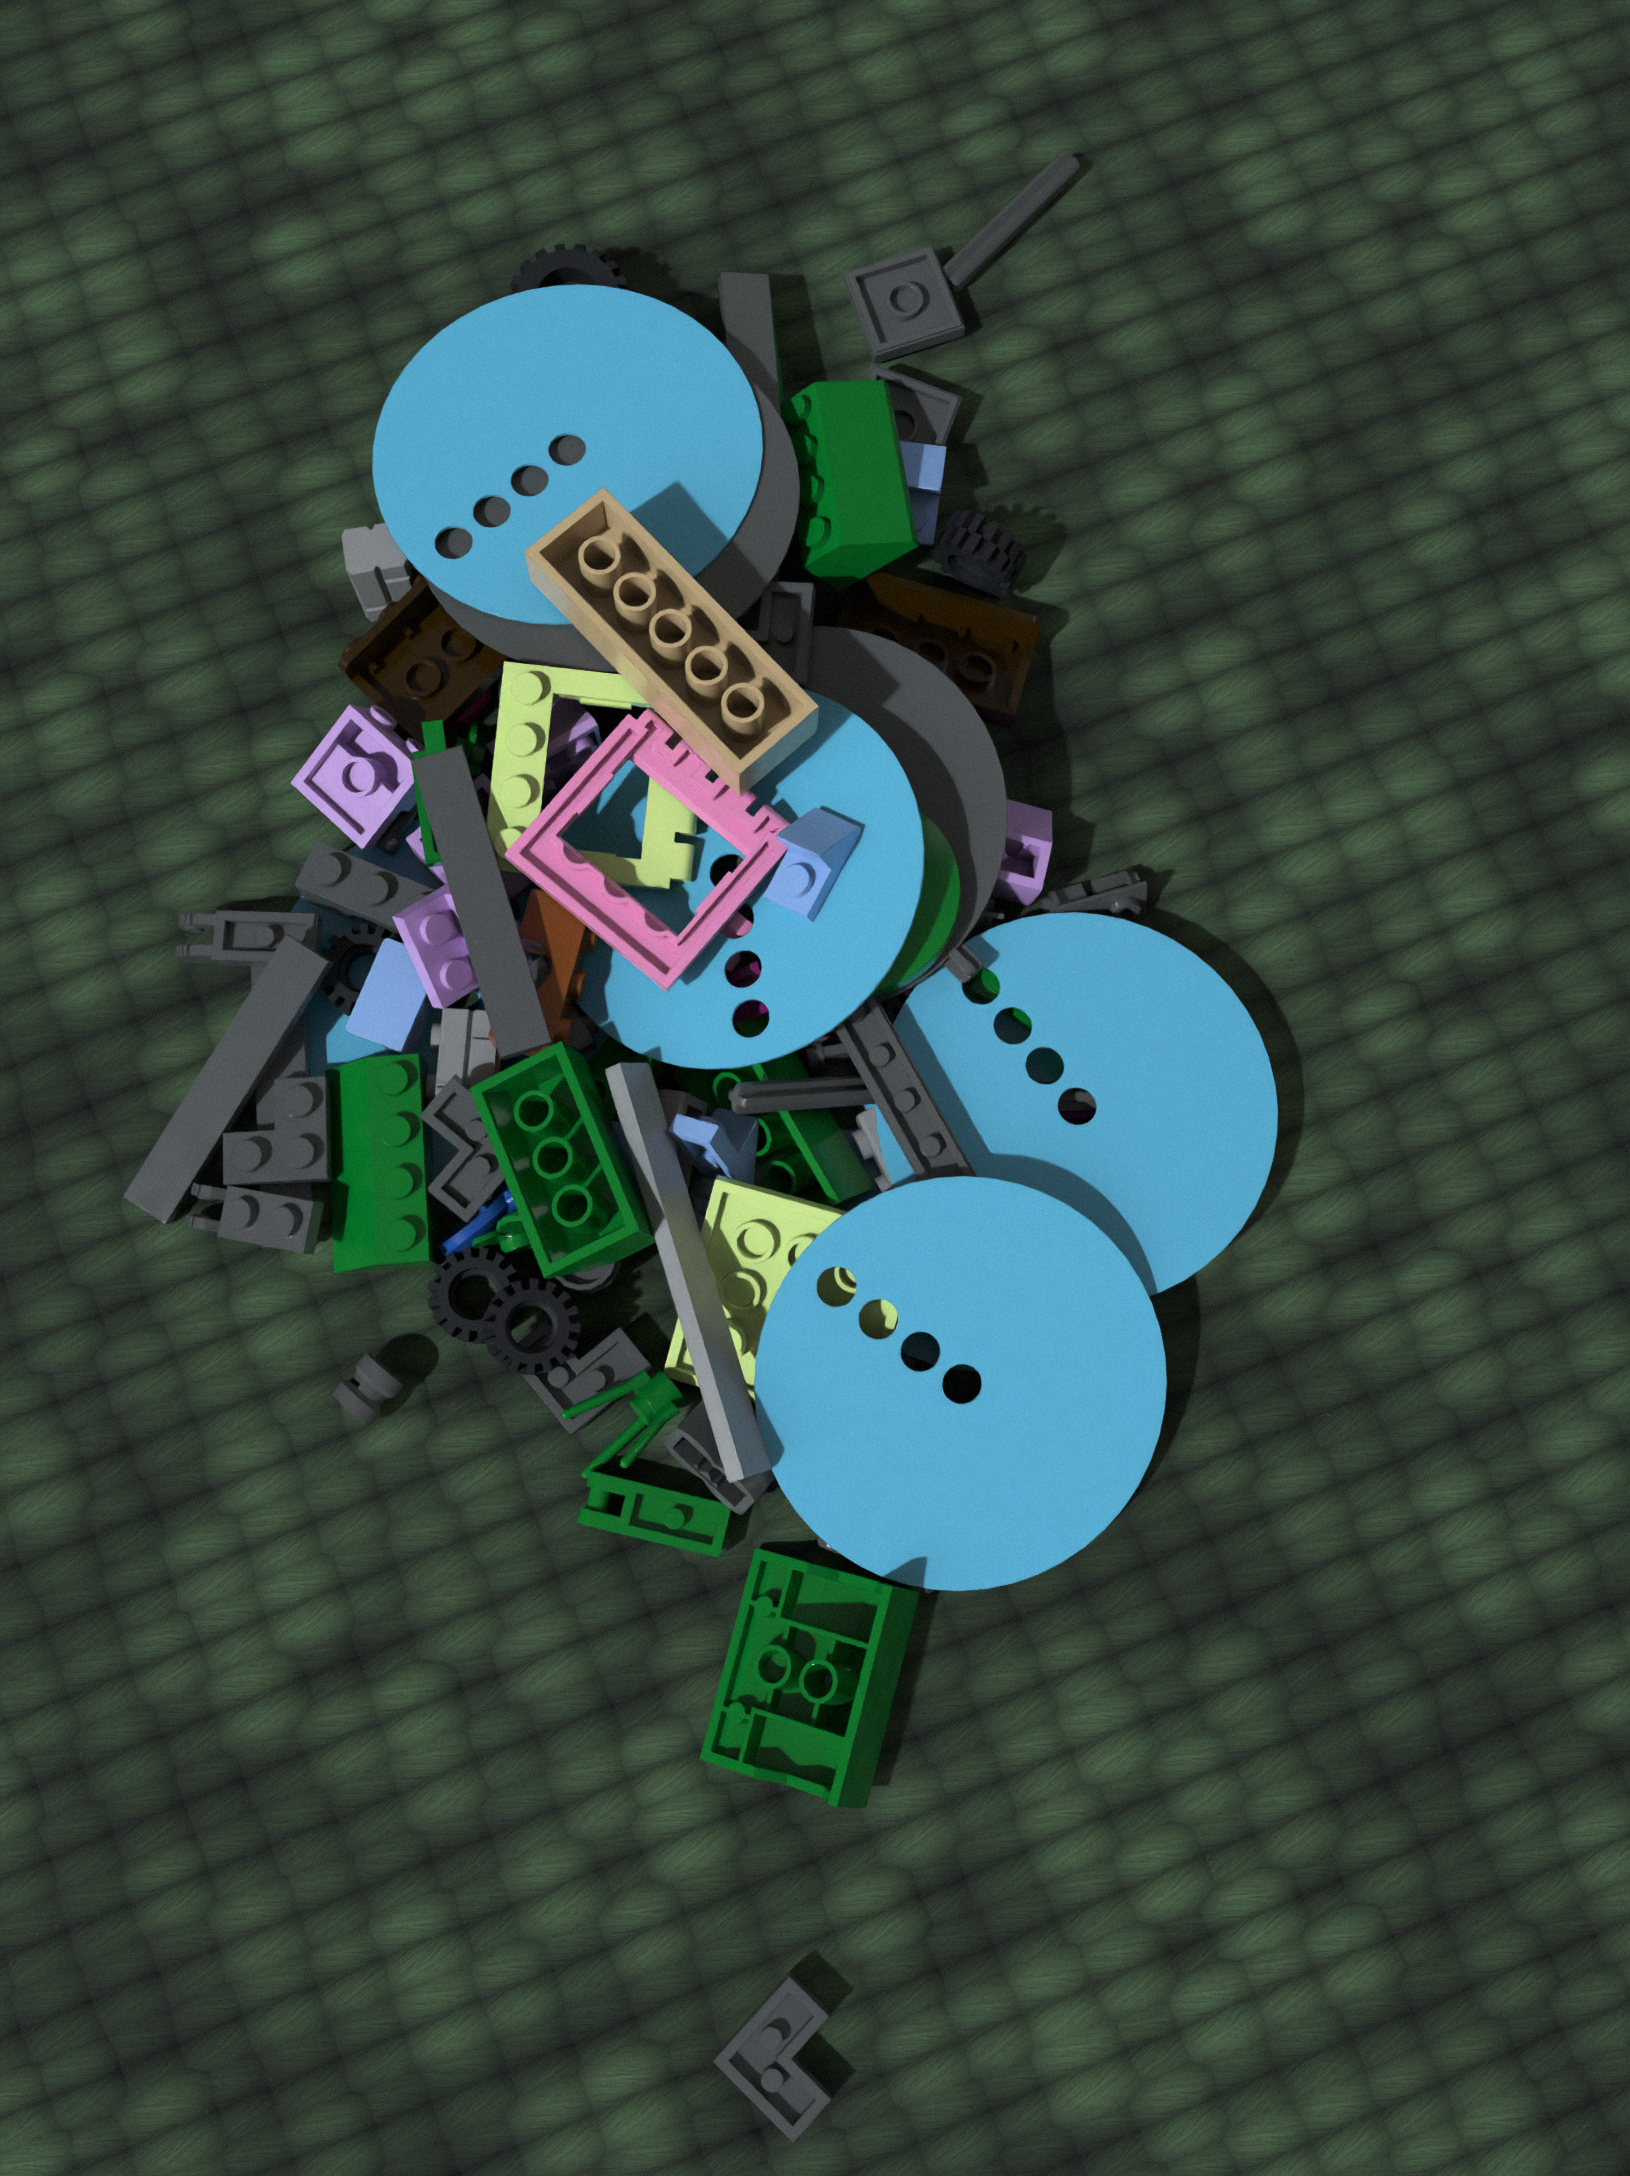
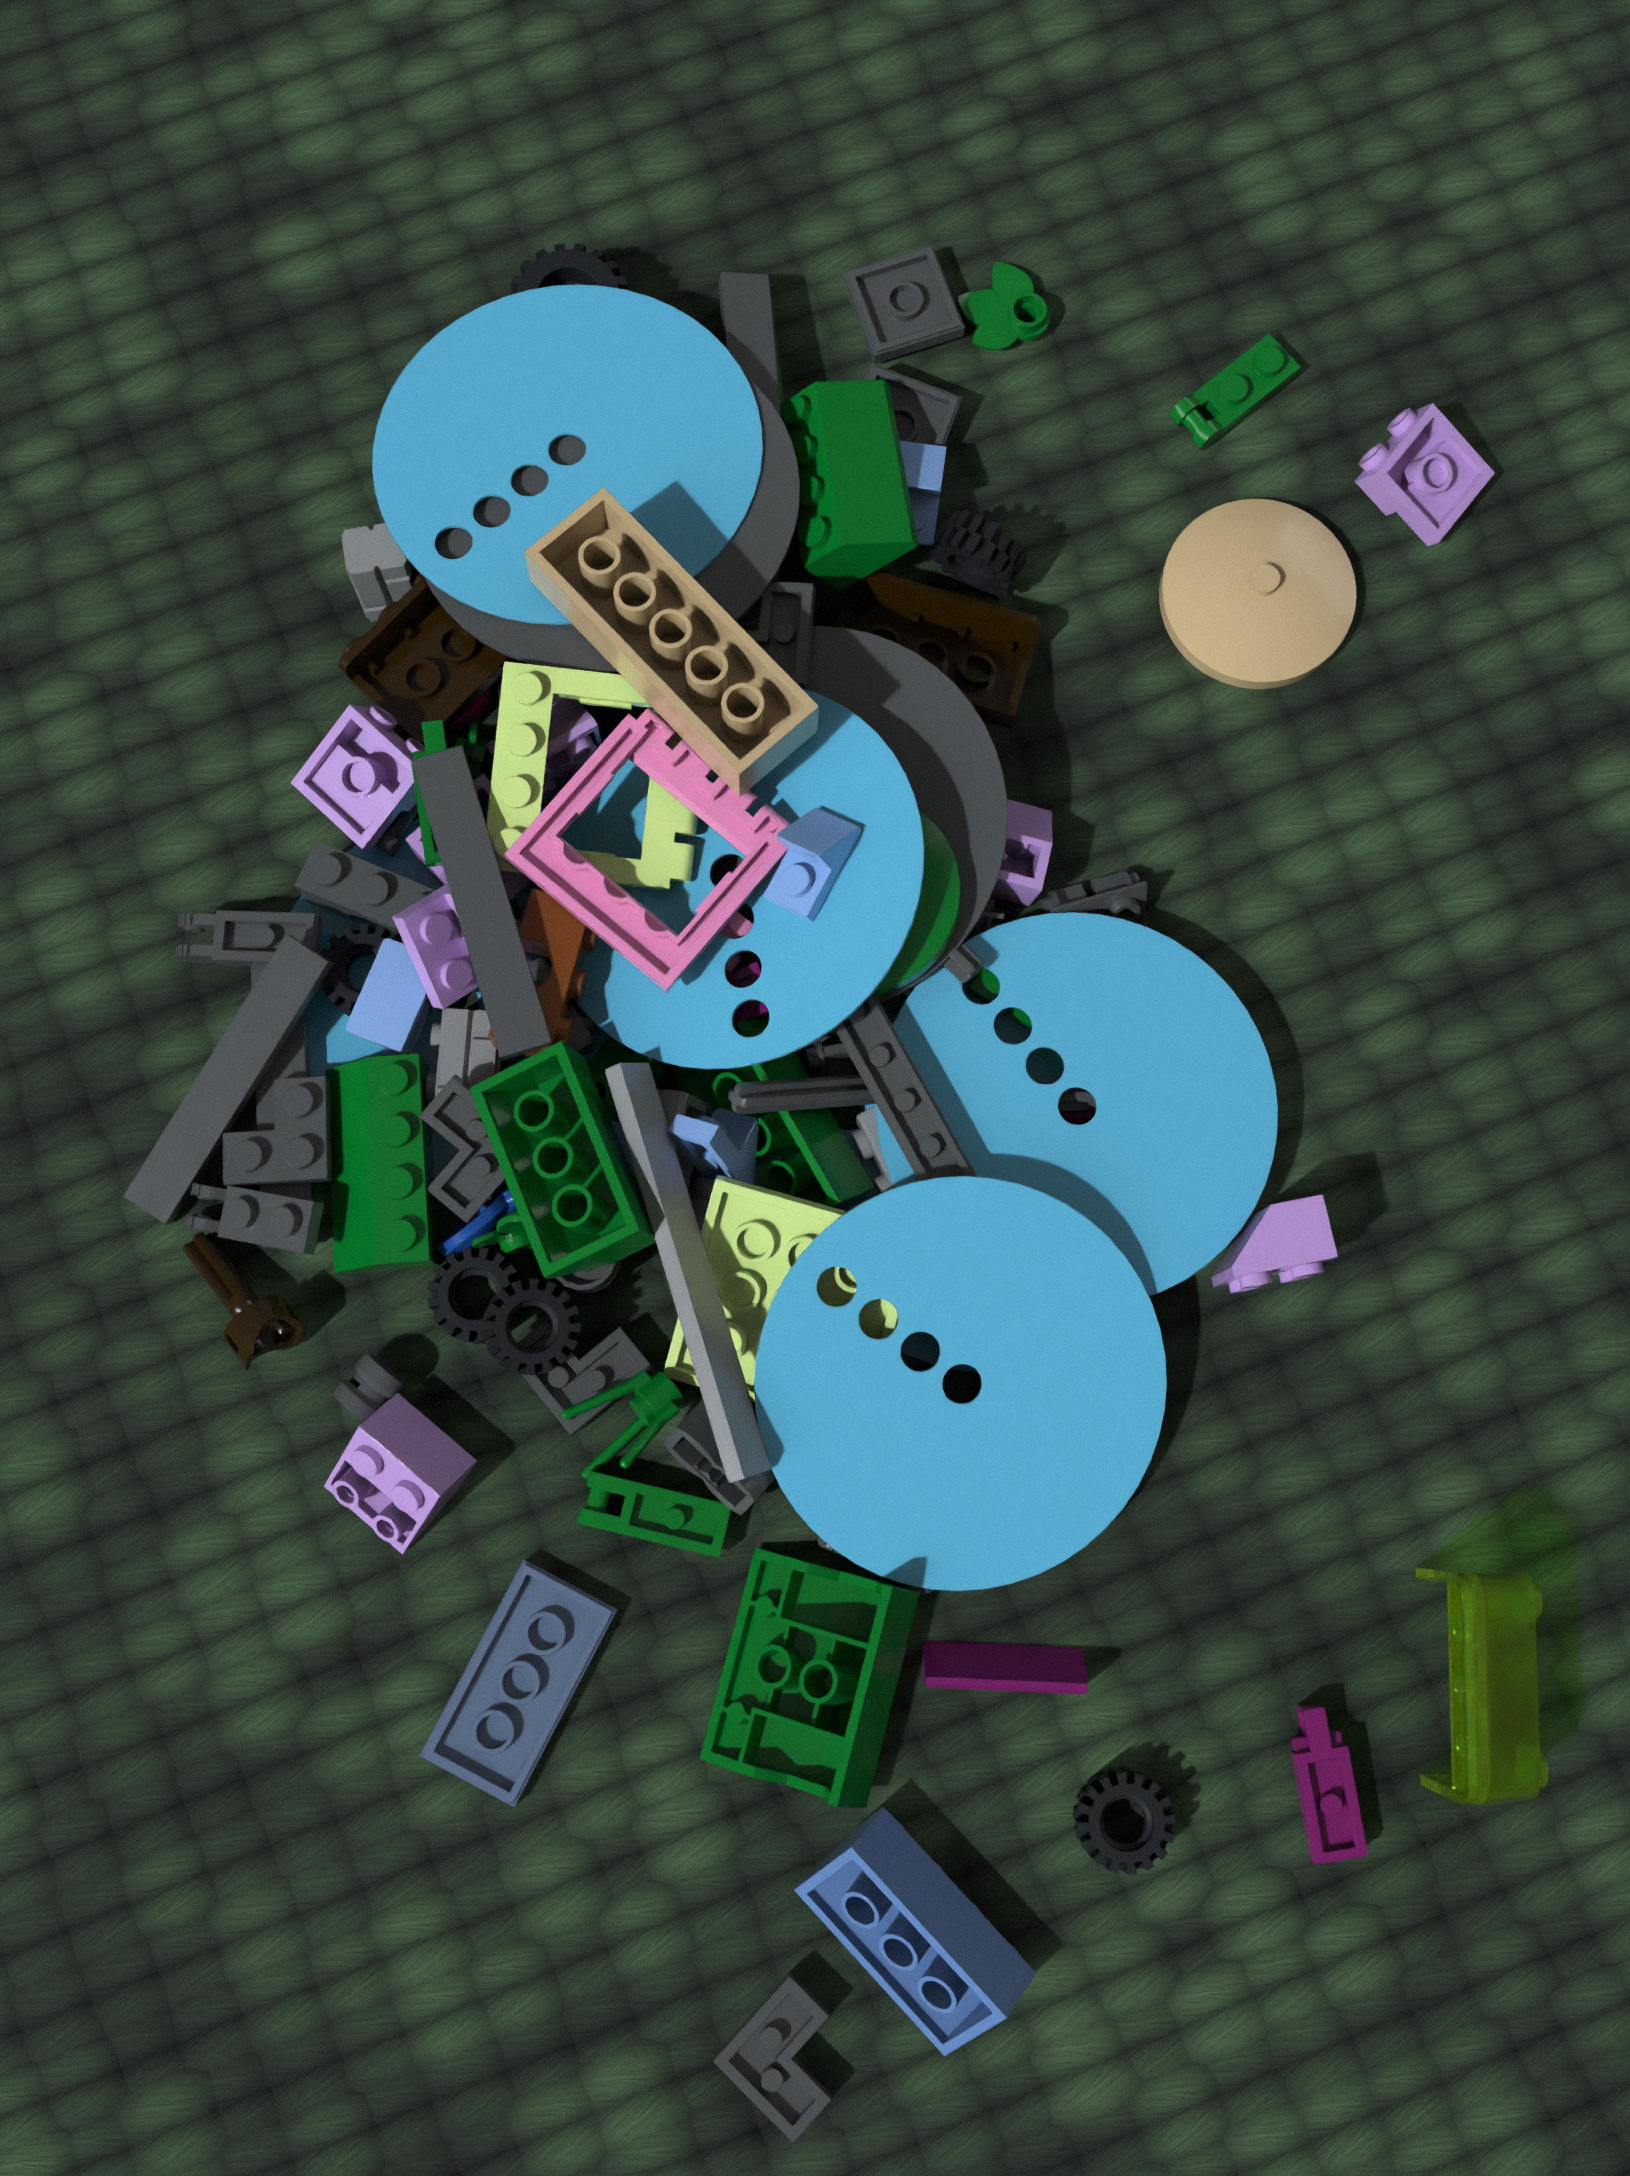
dark grey axle [942,151,1080,292] -> none
none -> dark brown piece [183,1232,306,1370]
none -> lavender slope [324,1393,477,1555]
none -> sand blue tile [420,1559,618,1807]
none -> medium blue slope [794,1806,1036,2056]
none -> magenta slope [922,1641,1088,1694]
none -> green plate [957,262,1050,351]
none -> black tyre [1072,1767,1176,1875]
none -> tan dish [1159,499,1357,689]
none -> green plate [1169,333,1301,451]
none -> lavender slope [1211,1194,1338,1294]
none -> magenta hinge [1290,1703,1368,1865]
none -> lavender plate [1354,403,1495,546]
none -> clear neon green windscreen [1416,1567,1548,1805]

